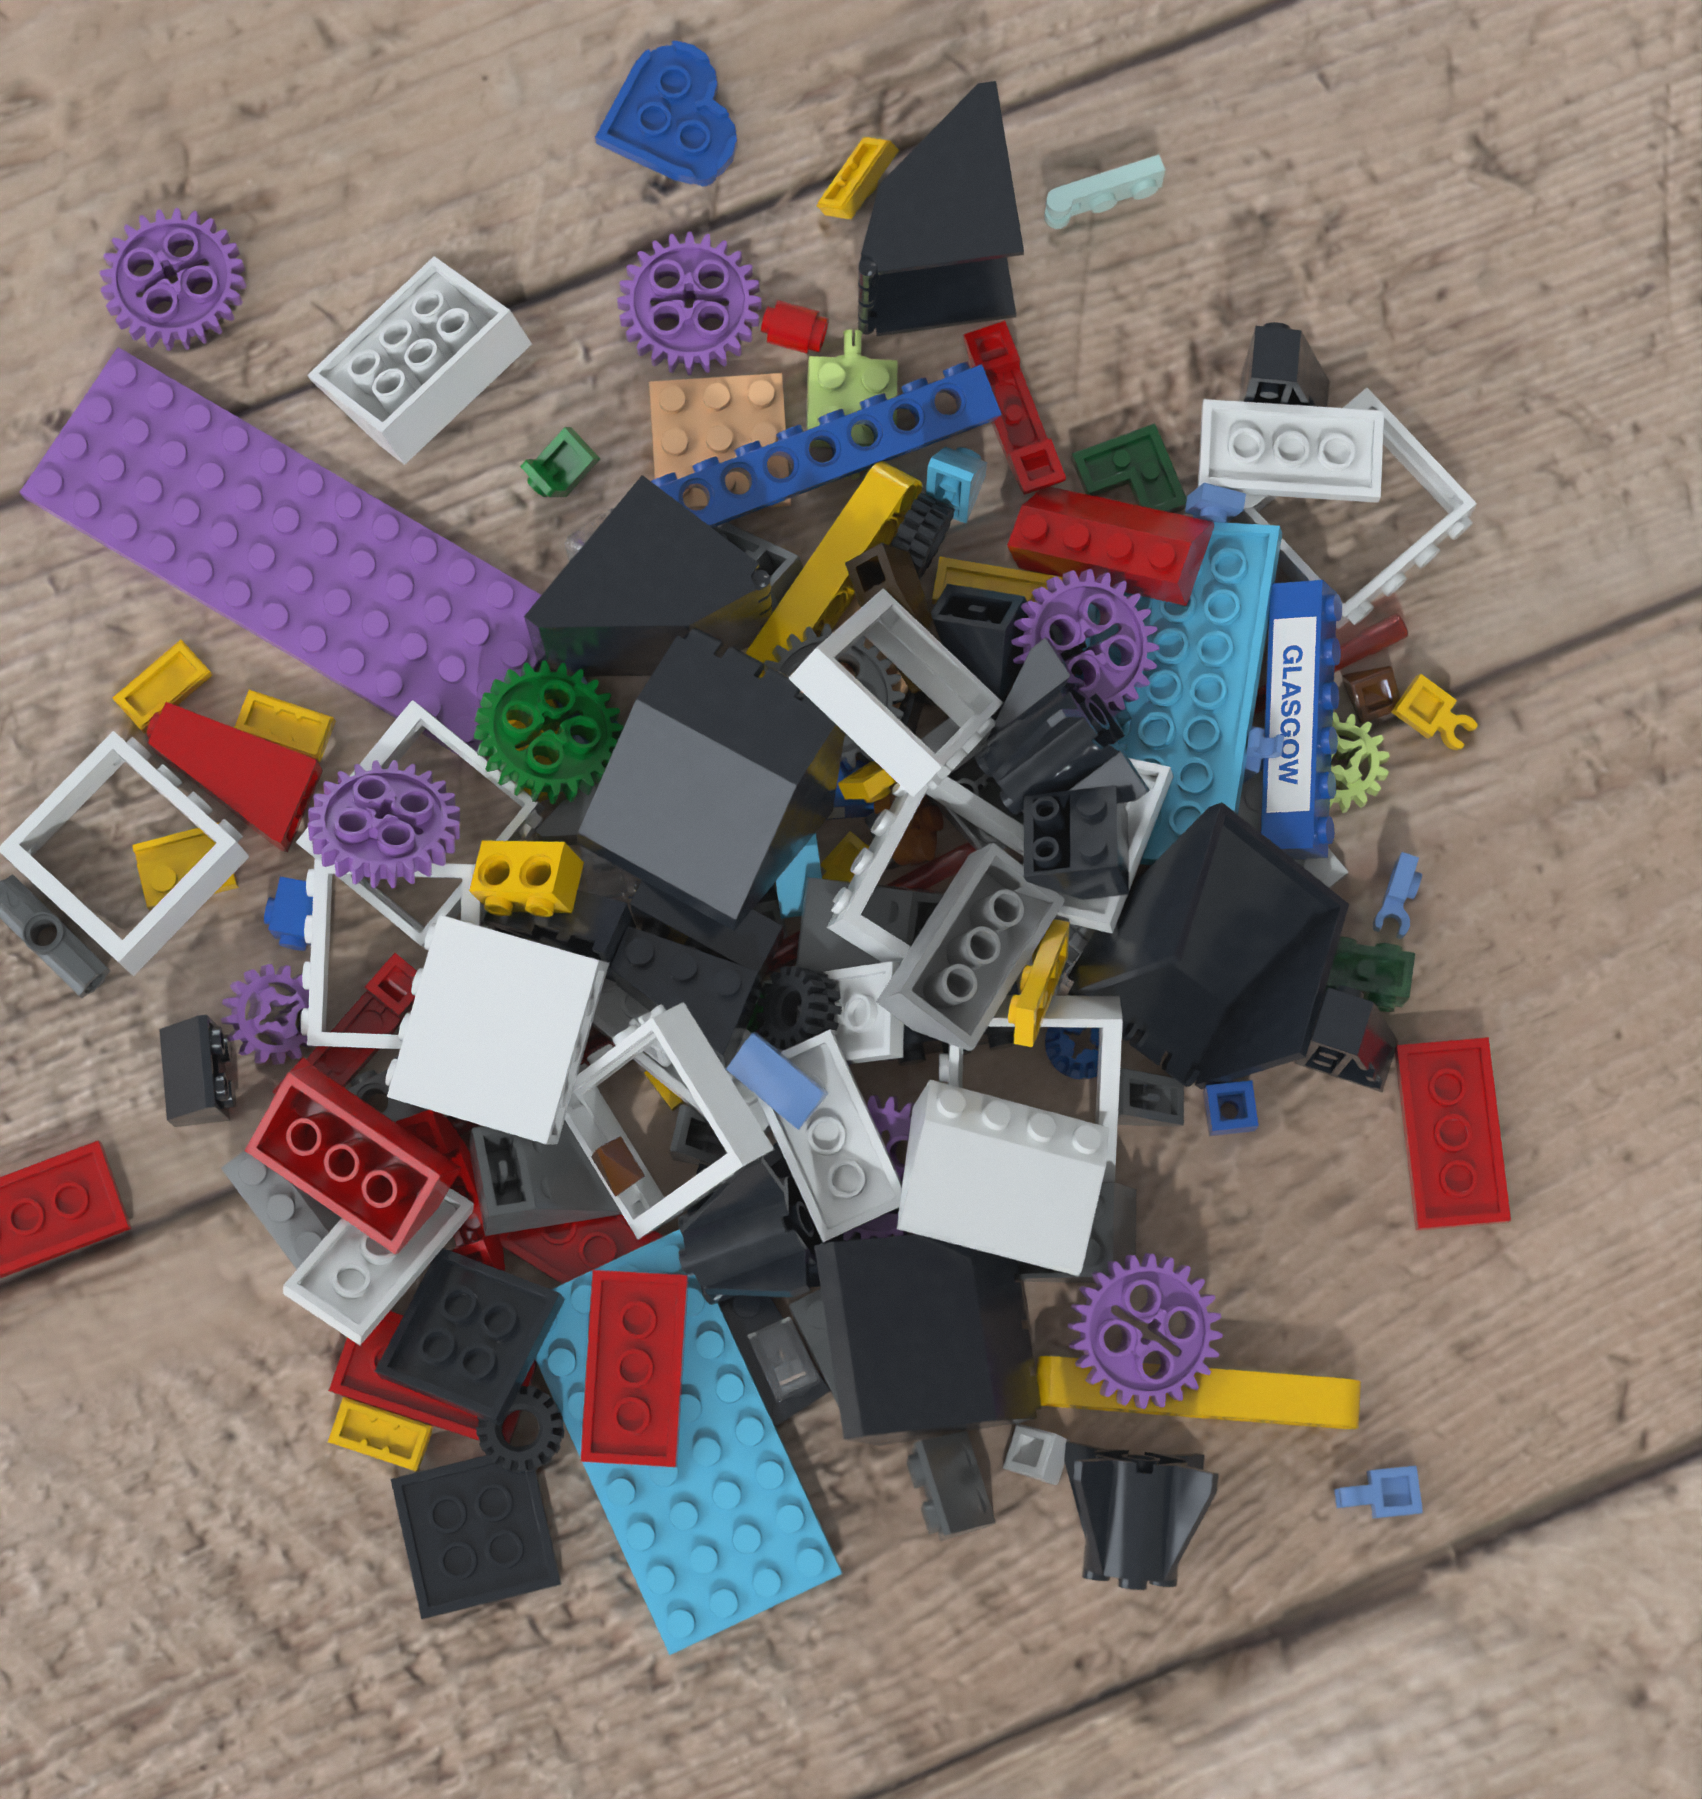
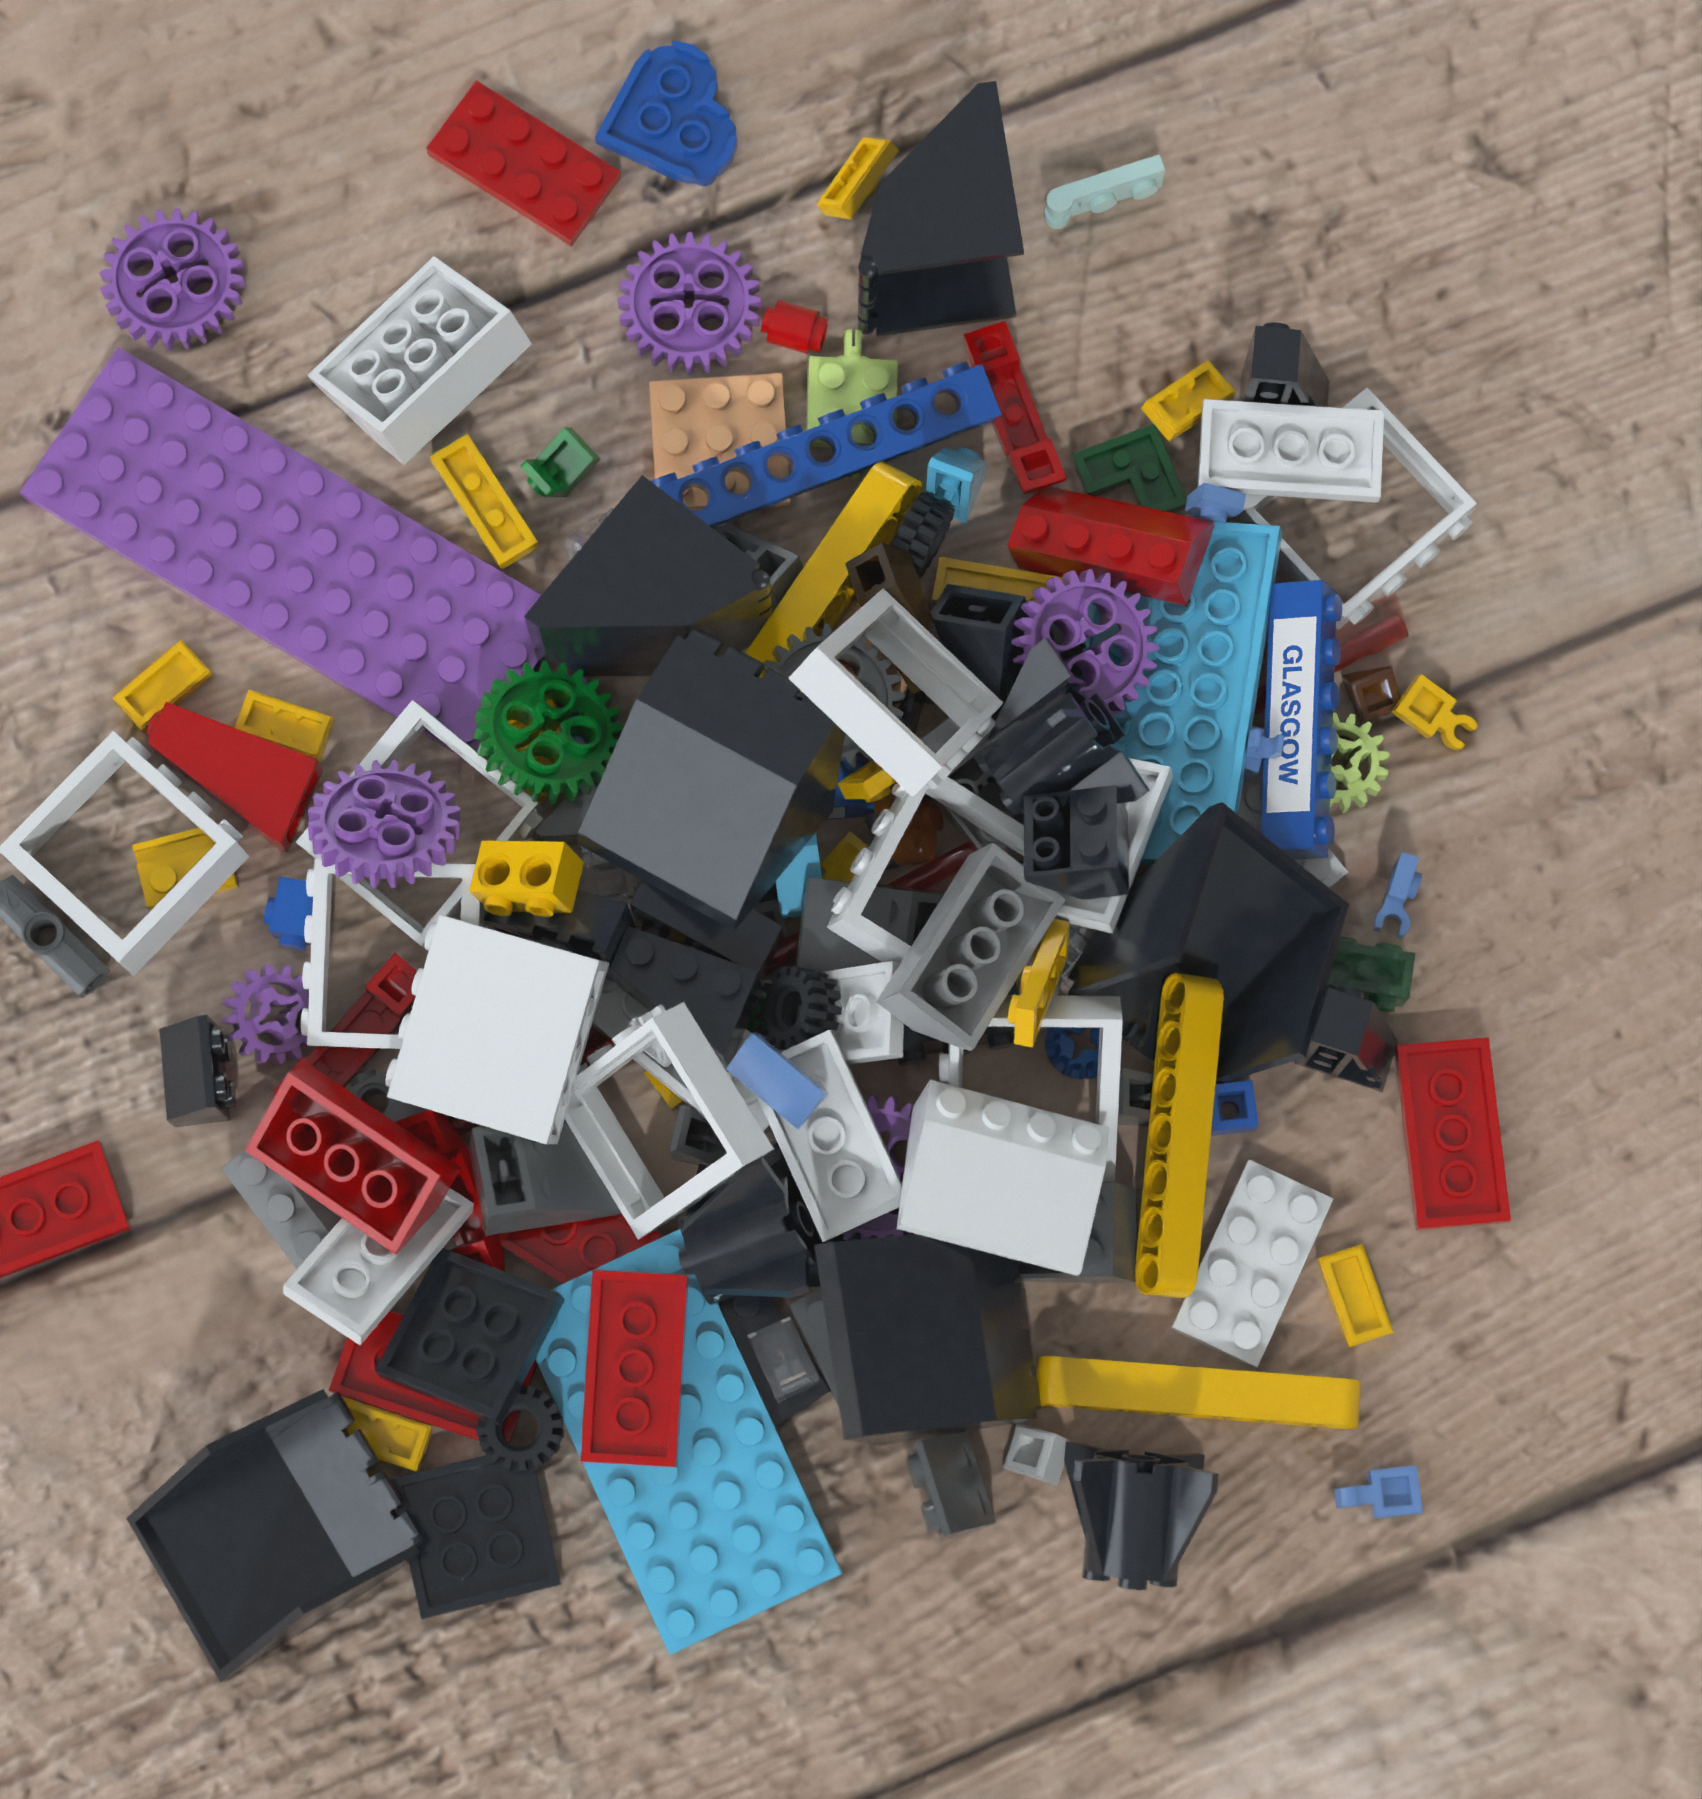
reddish brown slope [591,1136,645,1197] -> none
medium lavender gear [1068,1253,1223,1409] -> none
none -> black windscreen [126,1389,426,1682]
none -> red plate [426,80,621,247]
none -> yellow plate [429,434,539,570]
none -> yellow beam [1135,973,1224,1298]
none -> yellow plate [1141,360,1237,442]
none -> white plate [1171,1159,1333,1369]
none -> yellow tile [1317,1244,1394,1348]

